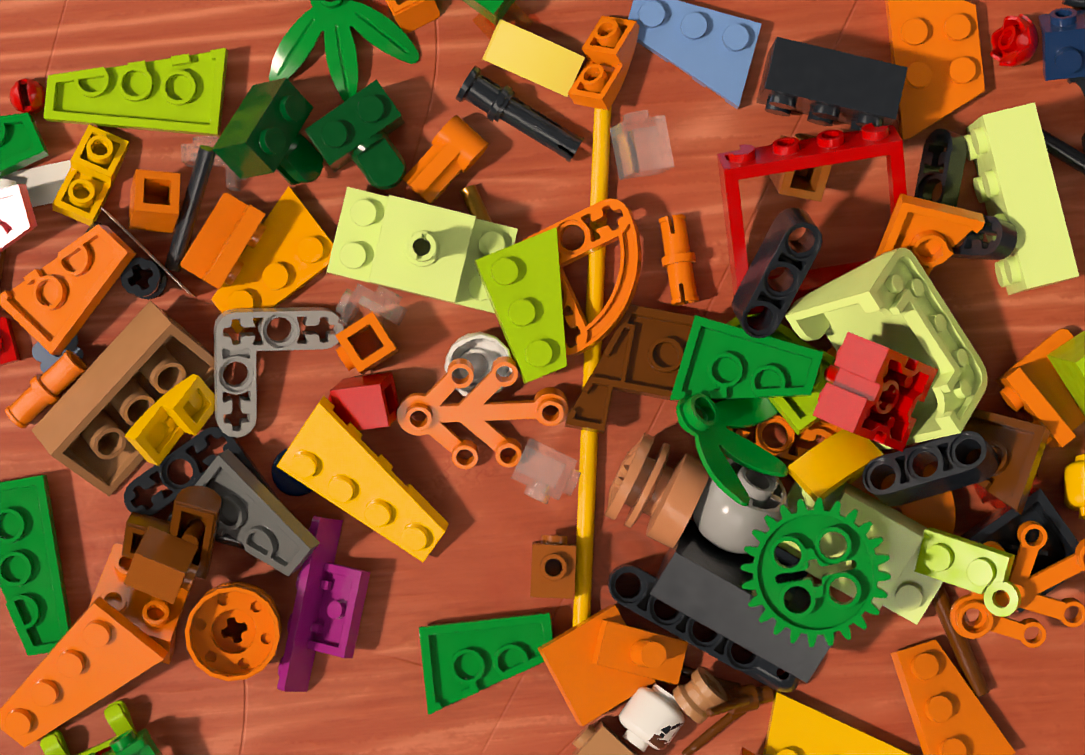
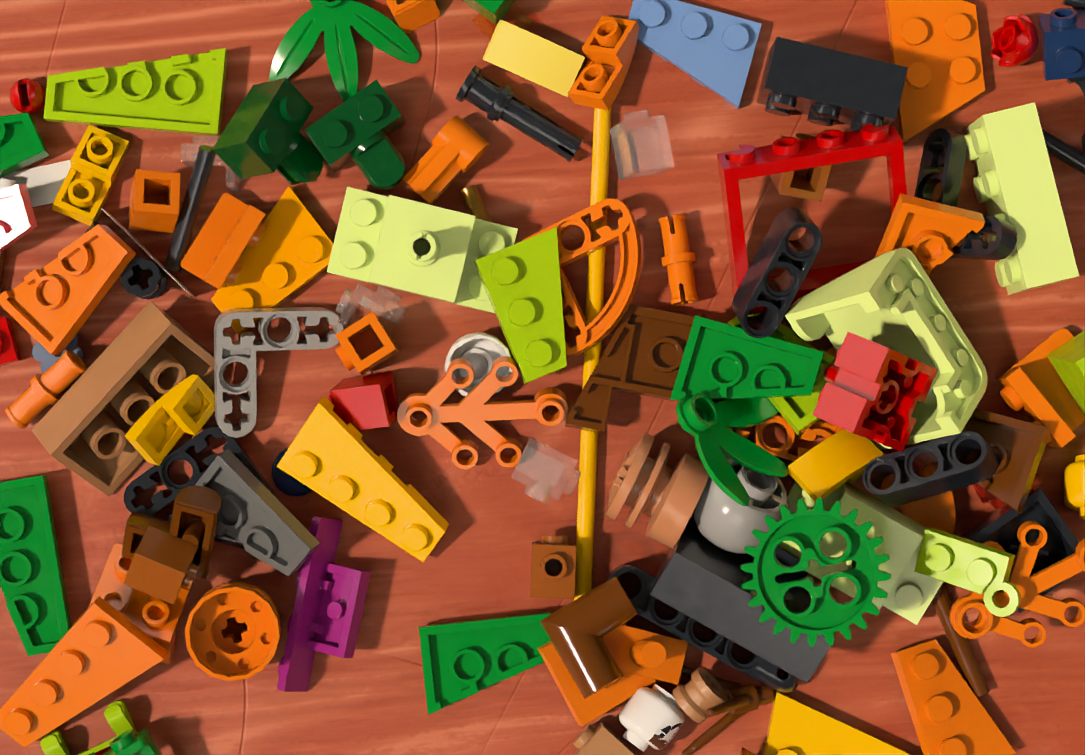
none -> reddish brown brick [540,576,639,699]

